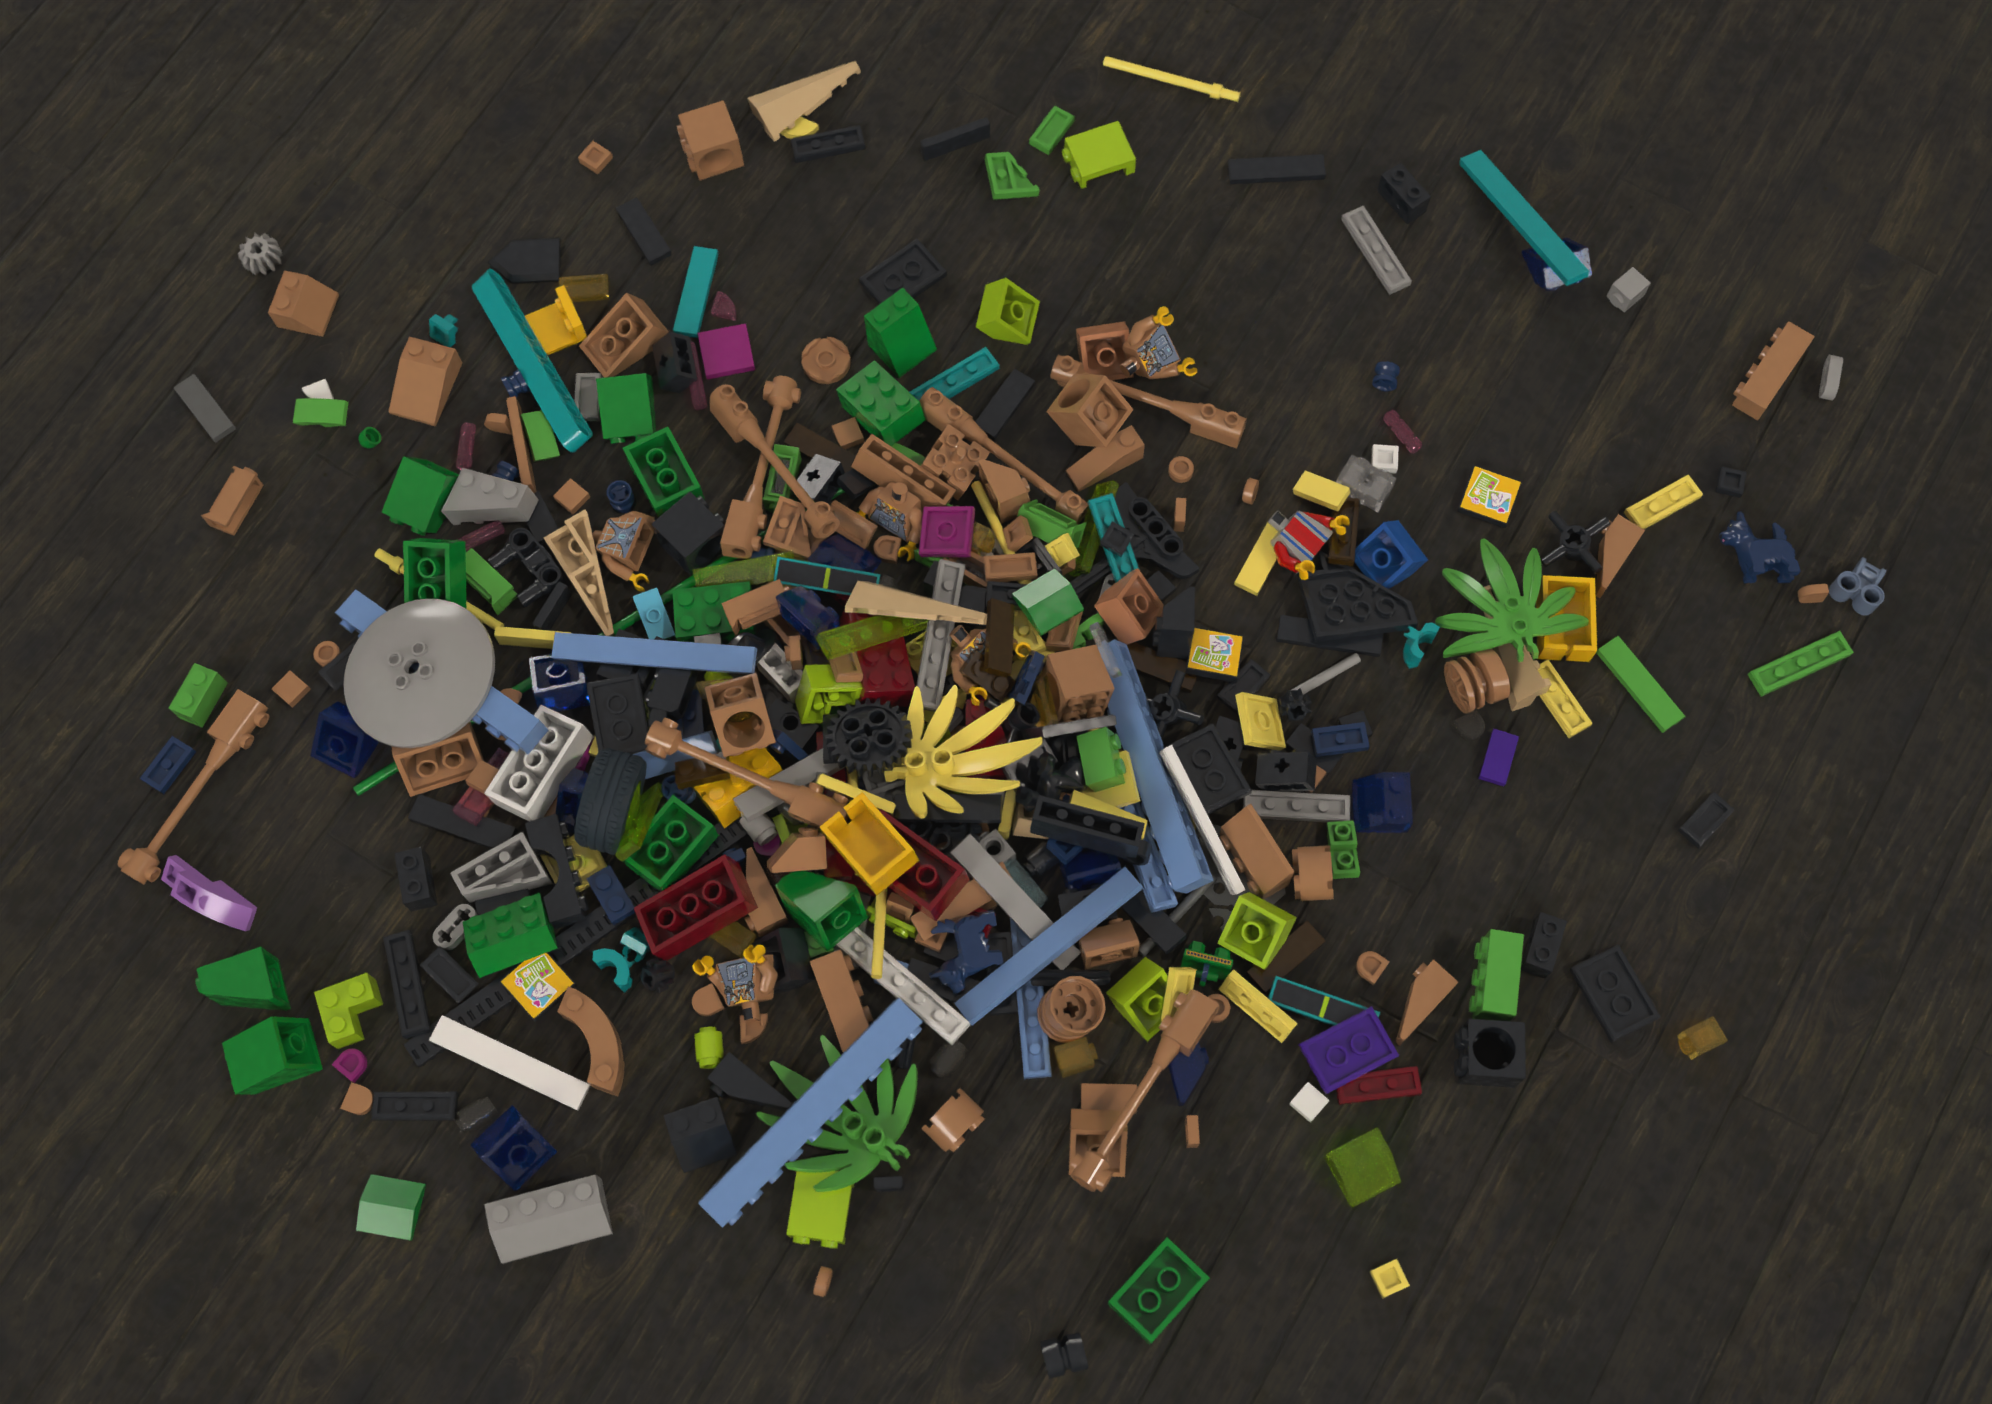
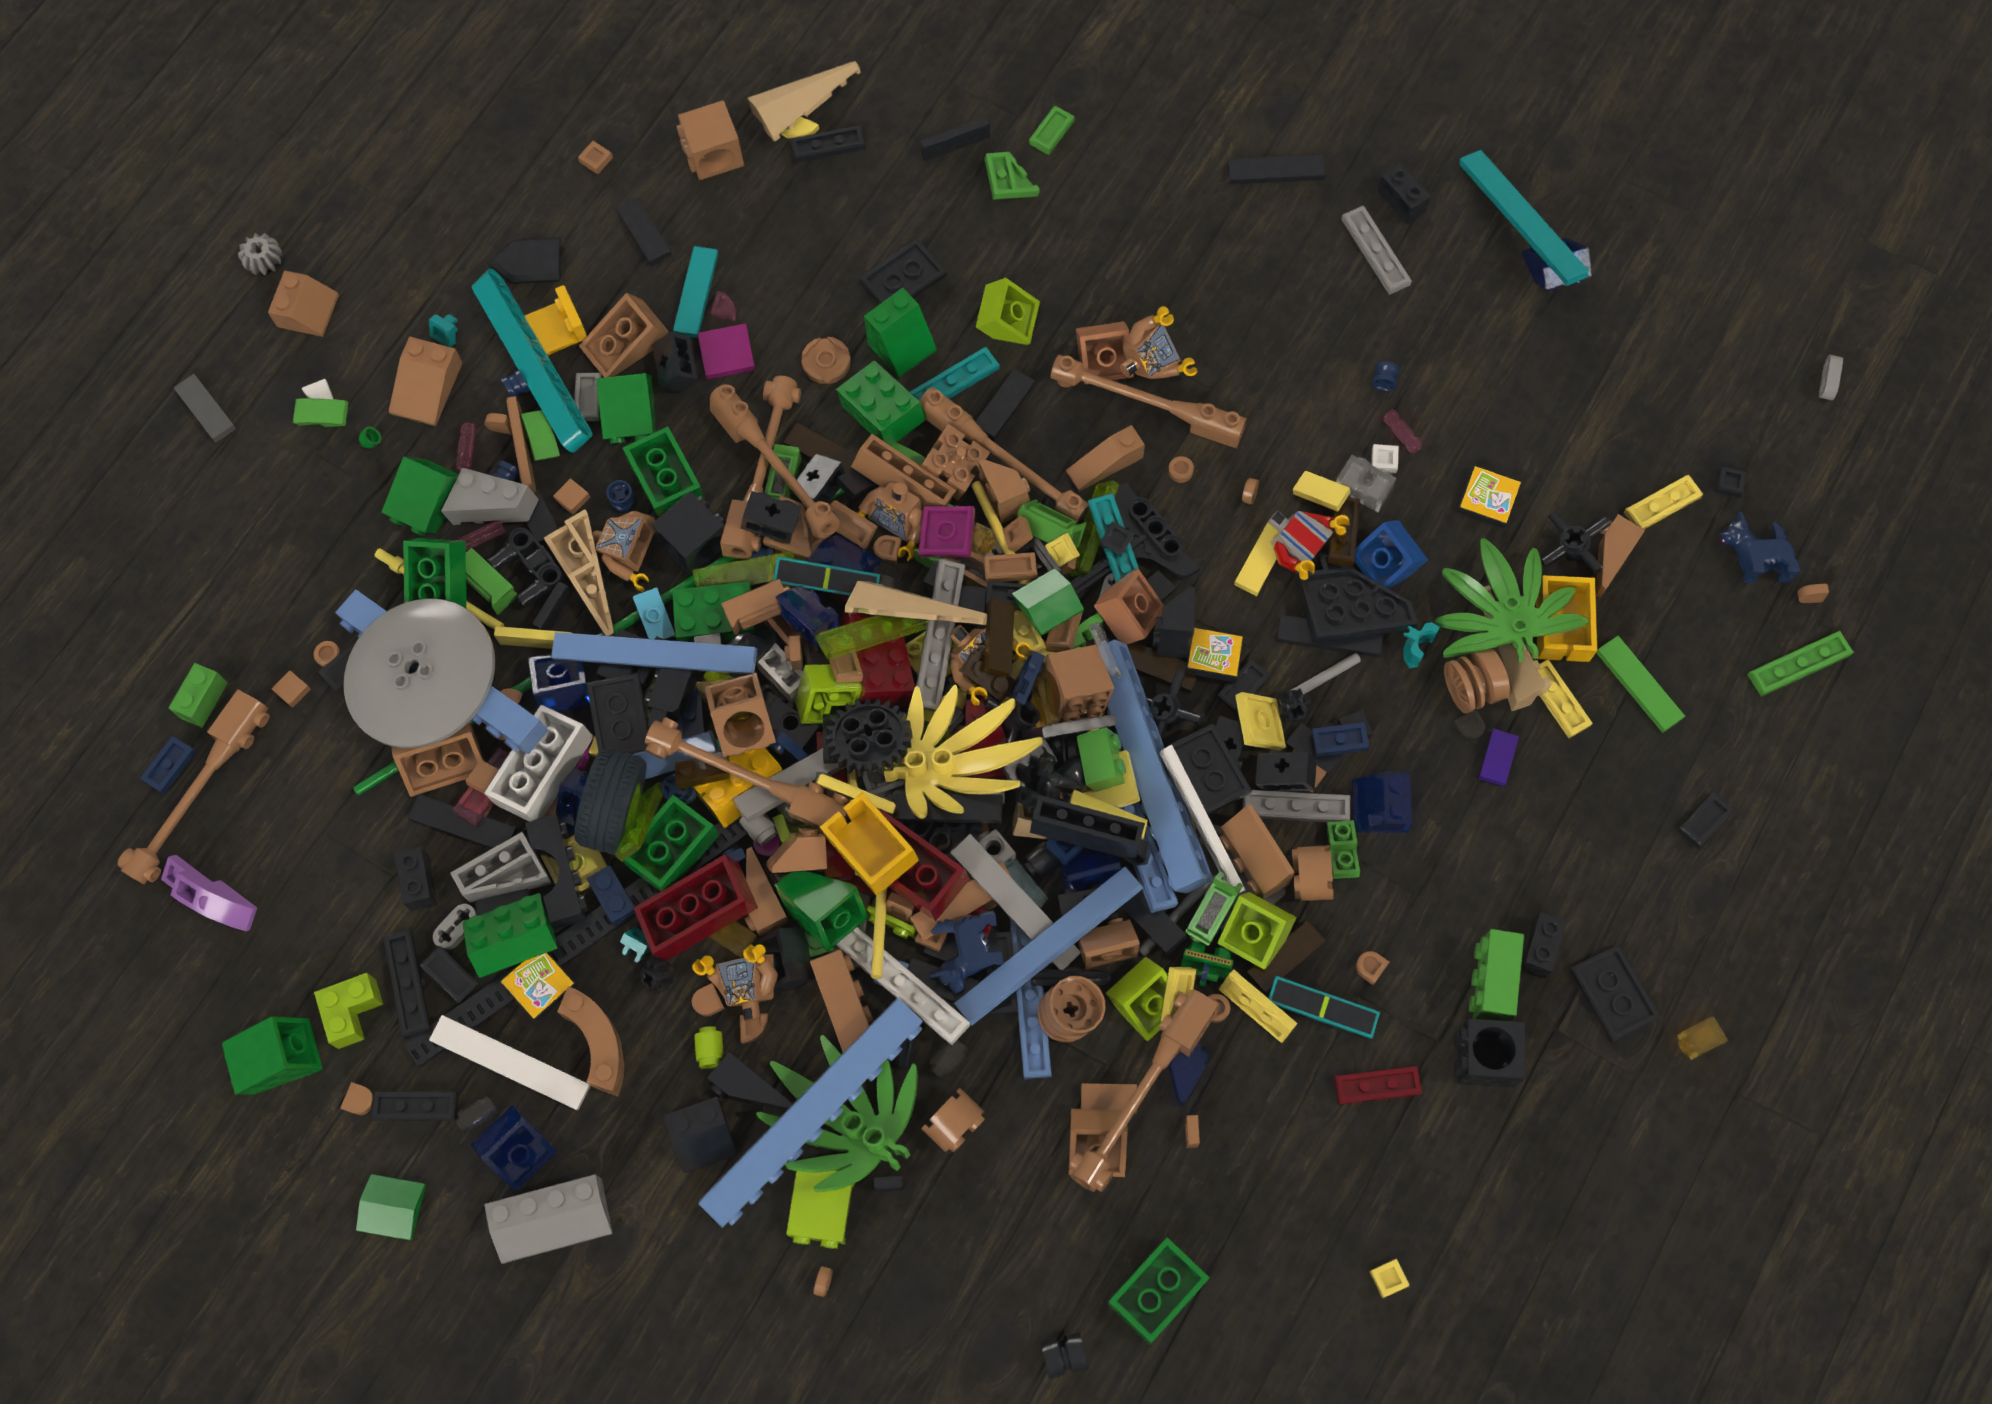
green slope [195,947,291,1011] -> none
medium nougat window [201,466,263,536] -> none
clear blue slope [310,702,378,778] -> none
magenta tile [332,1049,367,1083] -> none
clear yellow tile [559,274,609,302] -> none
teal piece [592,948,635,993] -> none
clear pink axle [690,342,707,410] -> none
medium nougat tile [832,417,864,449] -> none
light yellow tile [998,789,1016,840] -> none
medium nougat brick [1046,374,1134,447] -> none
clear yellow brick [1054,1037,1098,1078] -> none
lime panel [1062,121,1136,189] -> none
light yellow bar [1103,56,1240,102] -> none
medium nougat tile [1174,498,1186,532] -> none
white tile [1289,1082,1329,1123] -> none
dark purple tile [1299,1006,1399,1095] -> none
clear neon green slope [1324,1127,1401,1208] -> none
medium nougat slope [1396,960,1458,1046] -> none
light grey brick [1606,267,1651,312] -> none
medium nougat brick [1732,321,1815,421] -> none
sand blue piece [1829,557,1886,615] -> none
none -> black brick [741,491,801,544]
none -> bright green window [1185,872,1244,946]

